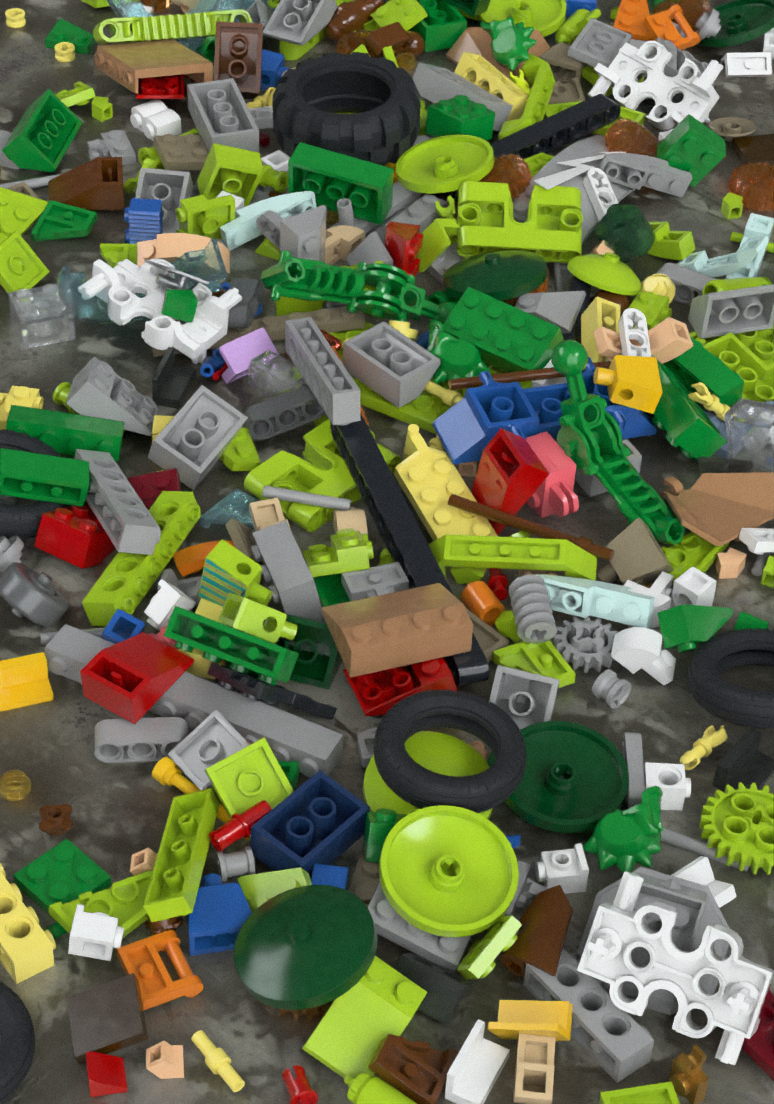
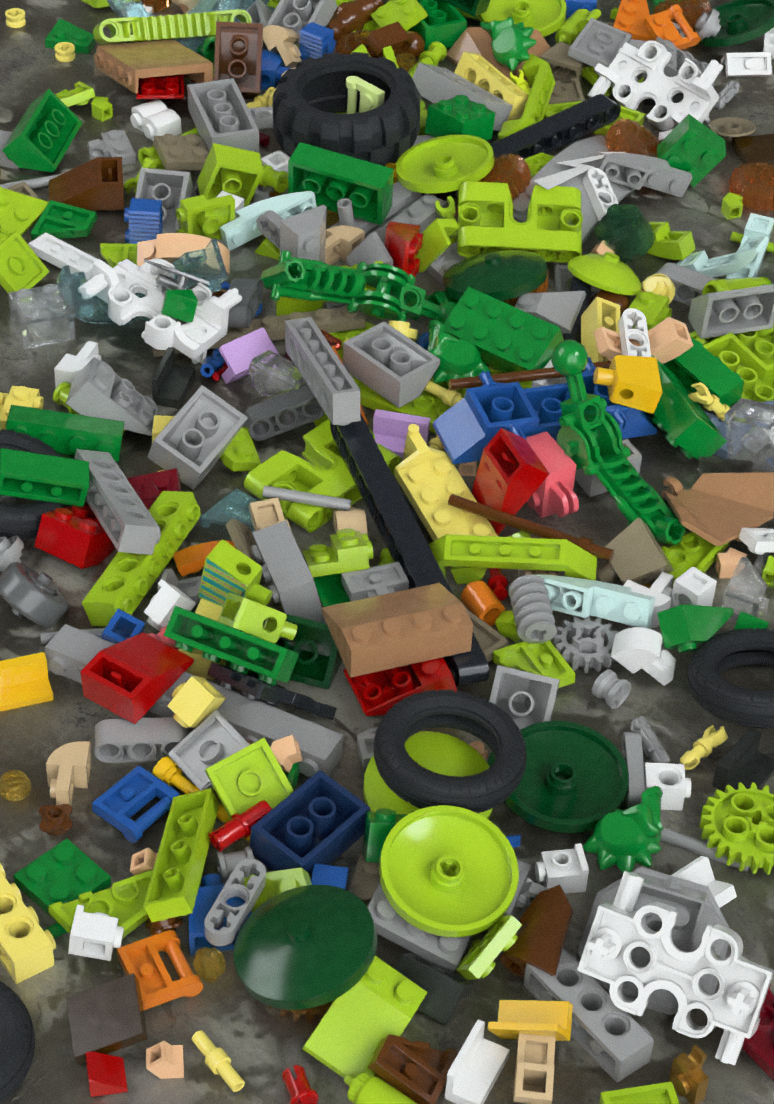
none -> white plate [28,233,98,281]
none -> tan brick [46,741,91,806]
none -> white brick [54,341,101,388]
none -> blue plate [92,765,180,843]
none -> light yellow brick [167,676,226,728]
none -> clear yellow plate [193,947,226,983]
none -> light grey beam [204,859,266,946]
none -> tan brick [263,25,302,68]
none -> light nougat piece [270,735,303,773]
none -> blue brick [299,22,336,61]
none -> yellowish green plate [345,76,385,114]
none -> lavender panel [373,409,431,457]
none -> lime pin [408,42,447,78]
none -> light grey axle [630,716,670,763]
none -> light grey axle [713,80,740,110]
none -> clear slope [722,557,770,620]

